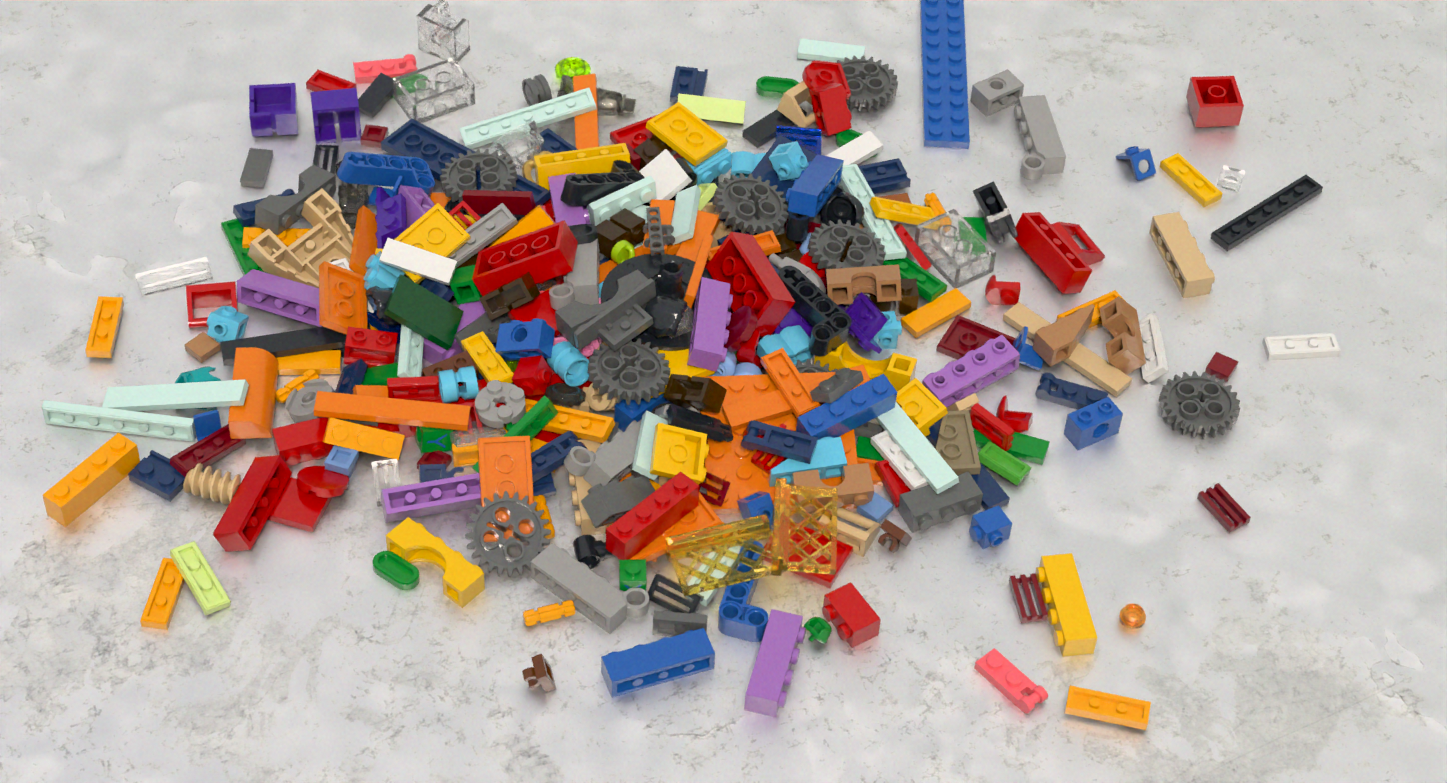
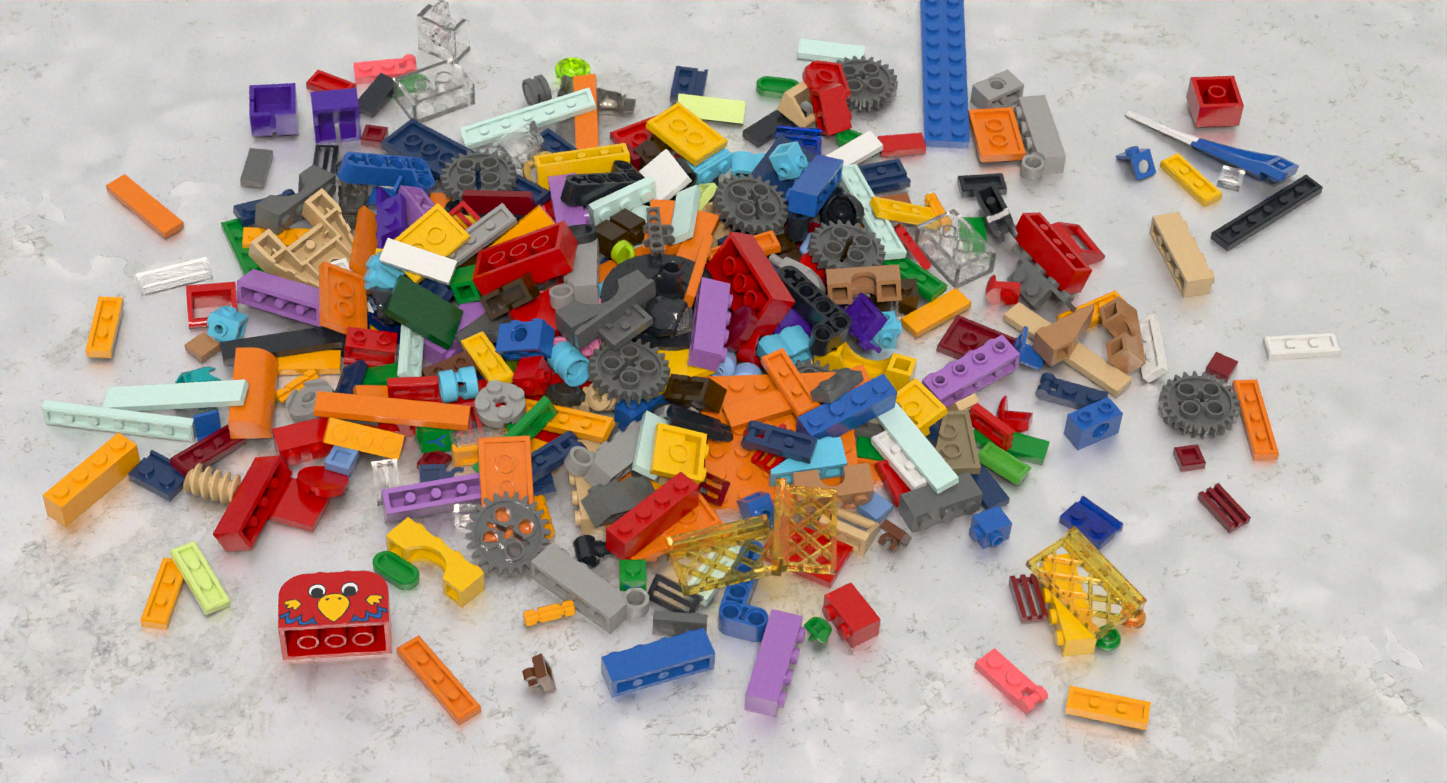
none -> orange tile [106,174,184,239]
none -> red brick [278,570,392,660]
none -> orange tile [396,635,481,726]
none -> clear plate [454,503,480,529]
none -> red tile [877,132,926,157]
none -> black tile [957,173,1007,198]
none -> orange plate [968,107,1026,163]
none -> dark grey bracket [1006,247,1077,312]
none -> clear yellow fence [1025,526,1147,640]
none -> clear blue plate [1059,496,1123,551]
none -> green plate [1096,625,1121,651]
none -> blue plate [1125,110,1299,182]
none -> dark red tile [1173,444,1206,472]
none -> orange tile [1232,379,1279,461]

